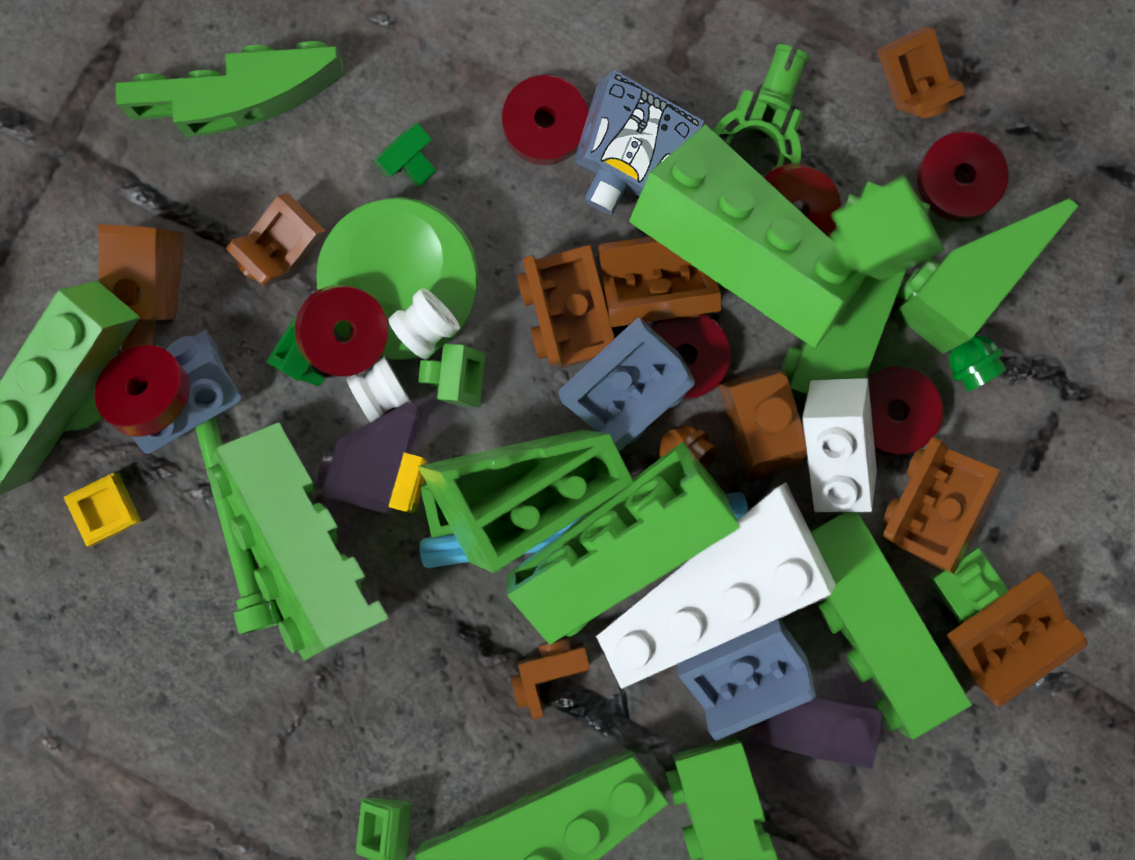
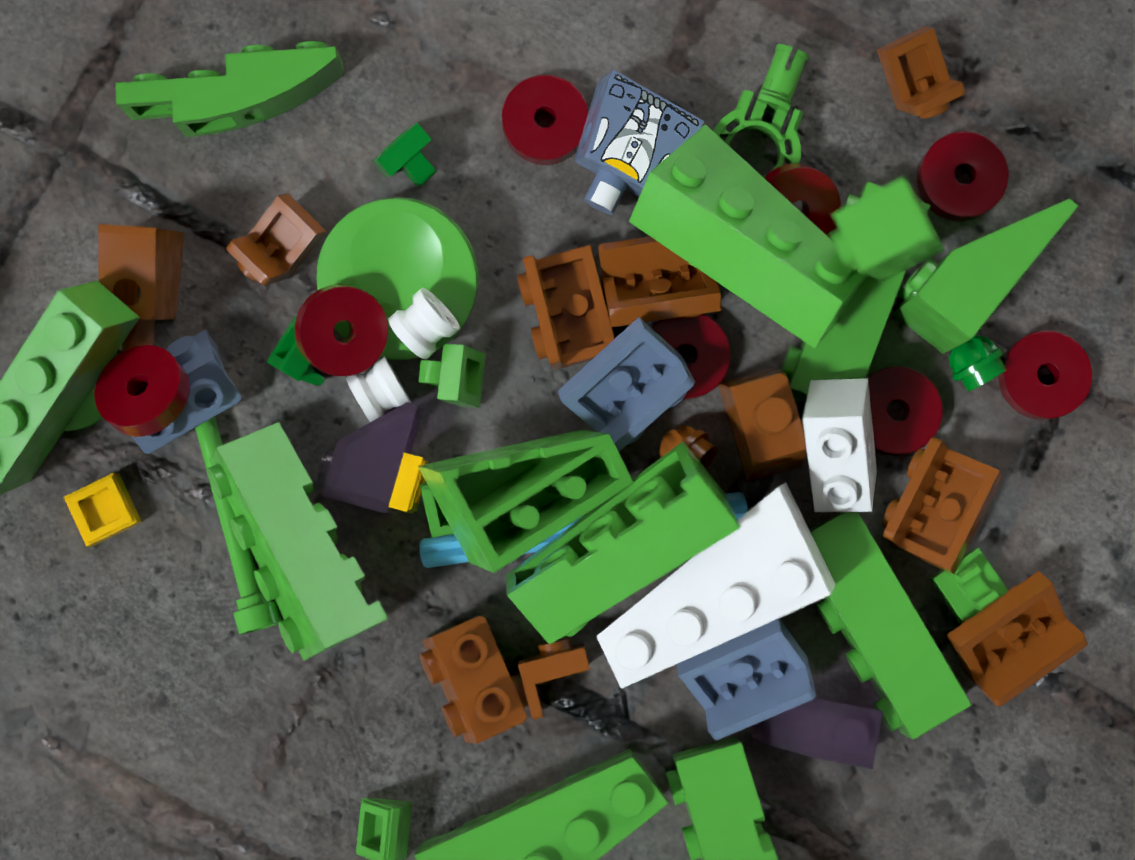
none -> dark orange bracket [419,616,527,744]
none -> dark red piece [998,331,1092,420]

